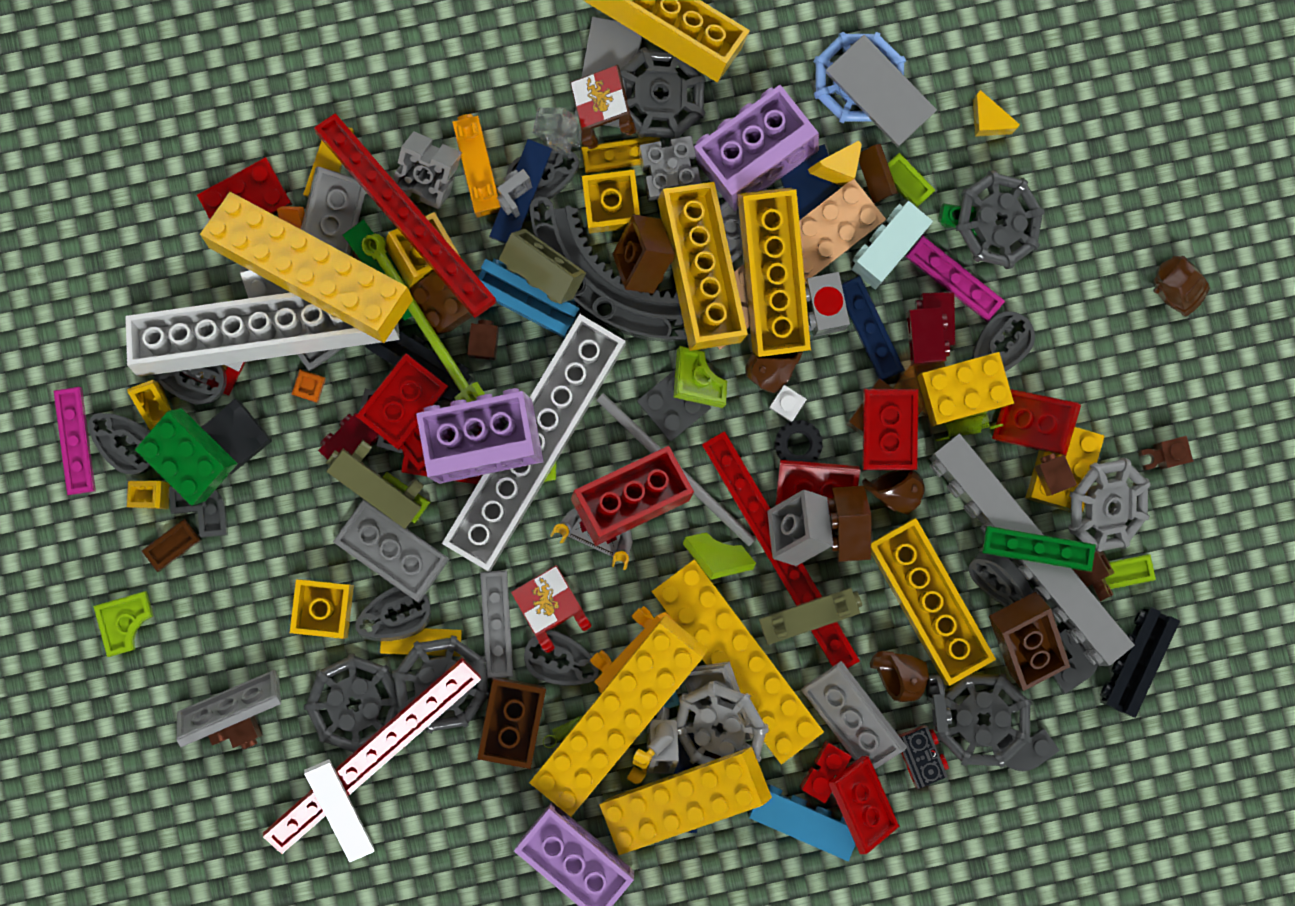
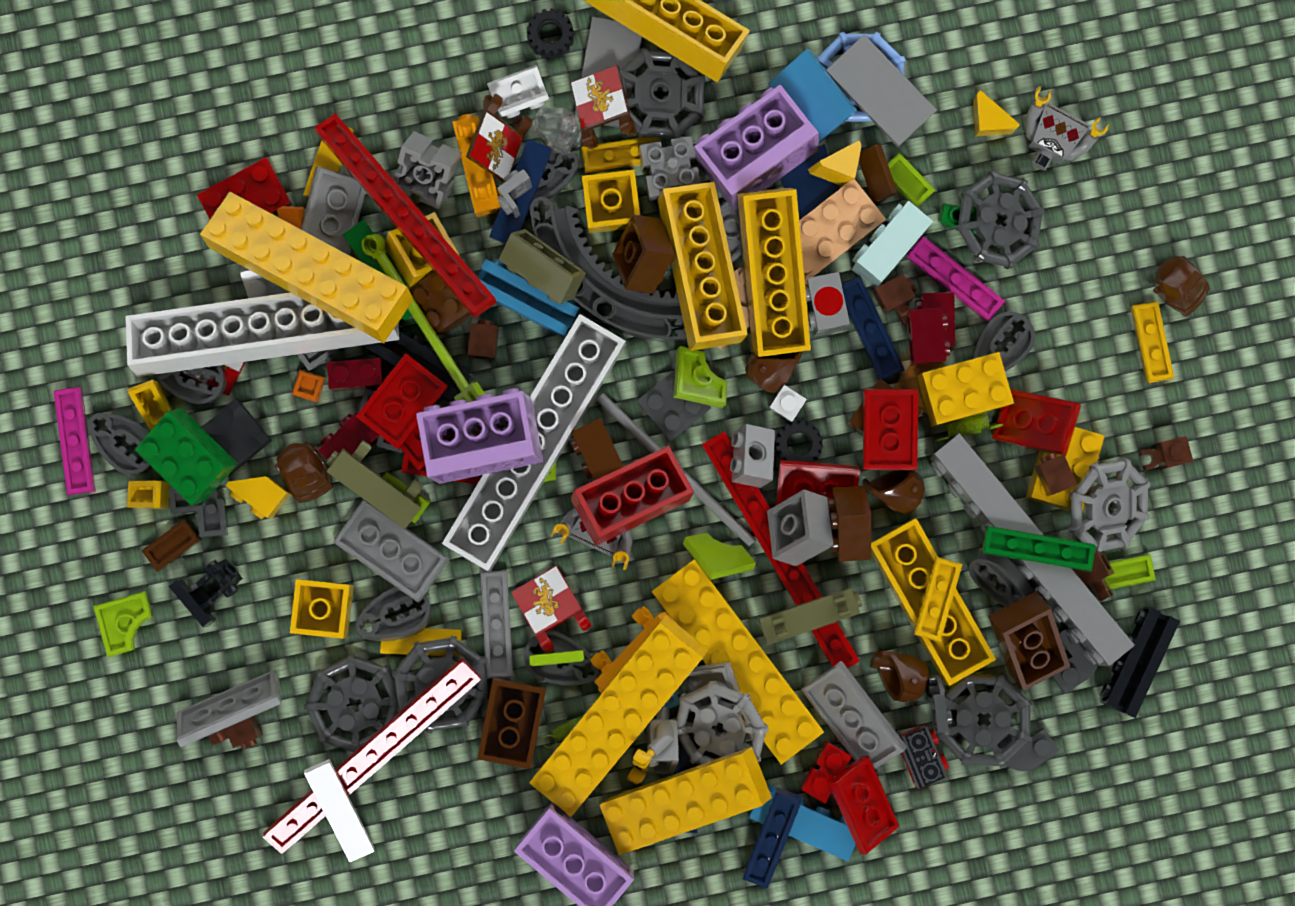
none -> black tile [168,559,243,627]
none -> yellow slope [225,476,291,519]
none -> reddish brown helmet [275,442,333,503]
none -> dark red brick [327,358,385,392]
none -> flag [466,94,533,182]
none -> white bracket [487,65,549,119]
none -> black tyre [527,8,574,60]
none -> lime tile [529,650,585,666]
none -> reddish brown brick [569,418,624,480]
none -> light grey brick [730,424,775,488]
none -> dark blue tile [742,787,803,889]
none -> dark azure tile [768,49,857,143]
none -> copper brick [872,274,916,326]
none -> yellow tile [913,556,962,642]
none -> light grey torso [1025,86,1109,171]
none -> yellow tile [1130,301,1174,384]

